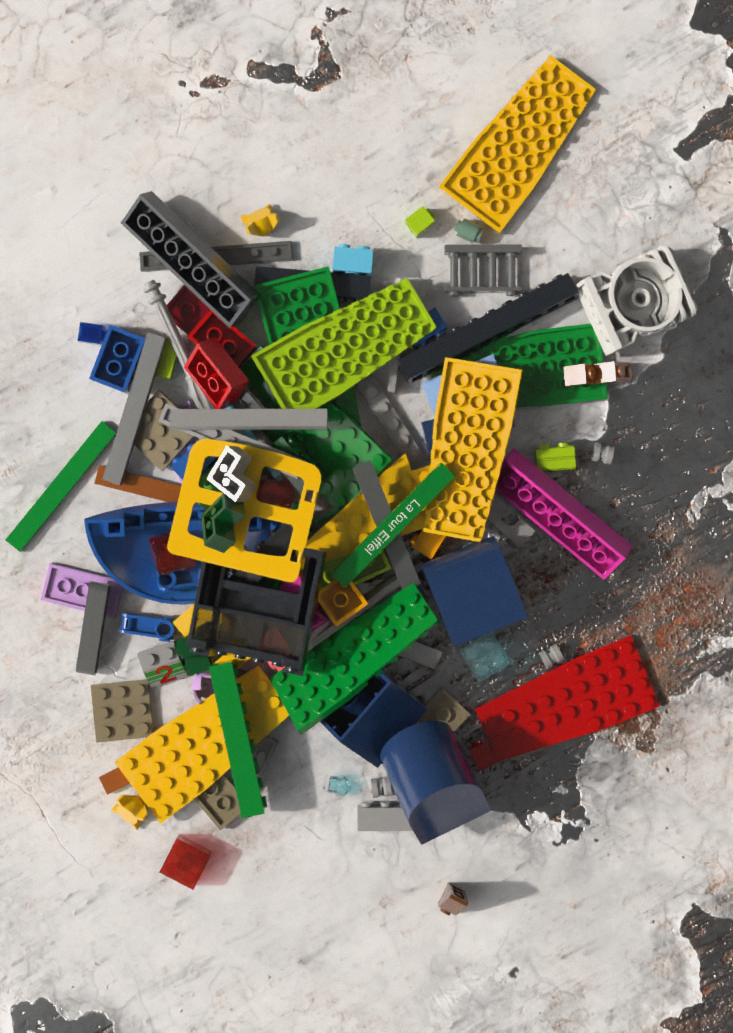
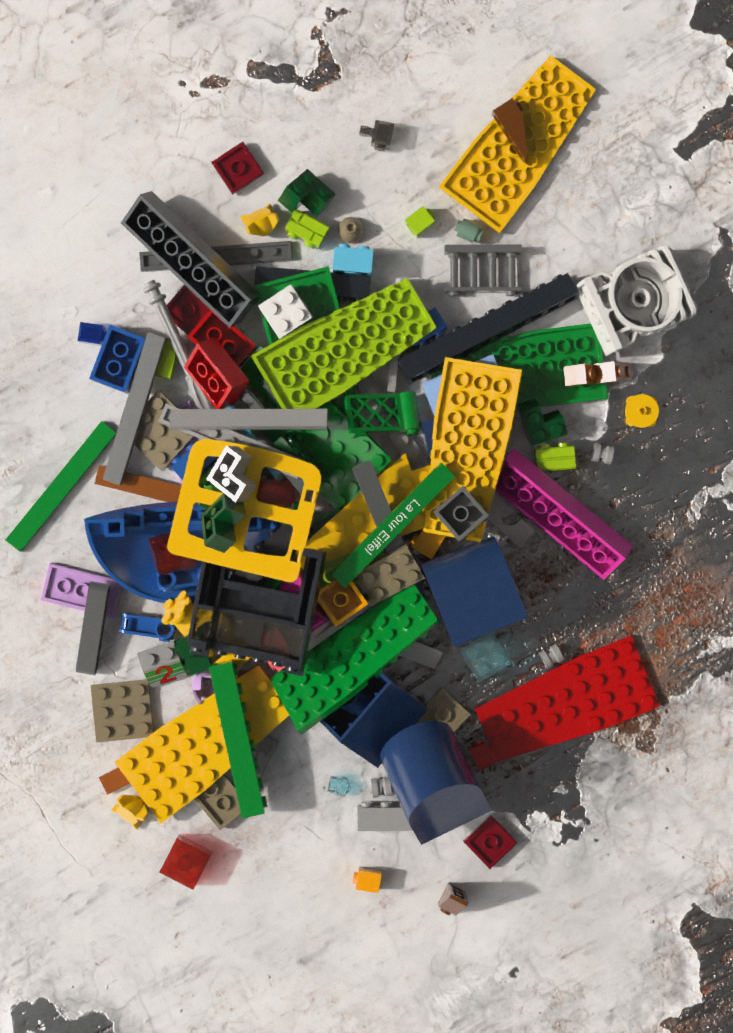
none -> yellow piece [162,591,192,625]
none -> dark red plate [211,141,264,195]
none -> white brick [258,285,314,339]
none -> dark green brick [278,169,336,217]
none -> lime brick [285,209,330,250]
none -> dark tan brick [338,217,364,244]
none -> green piece [344,391,422,437]
none -> light orange brick [353,867,382,893]
none -> dark tan plate [357,544,425,605]
none -> clear smoke brick [359,120,394,152]
none -> dark grey brick [434,486,491,542]
none -> dark red plate [463,814,517,869]
none -> reddish brown slope [492,98,528,163]
none -> dark green brick [517,399,568,446]
none -> yellow piece [625,394,659,428]

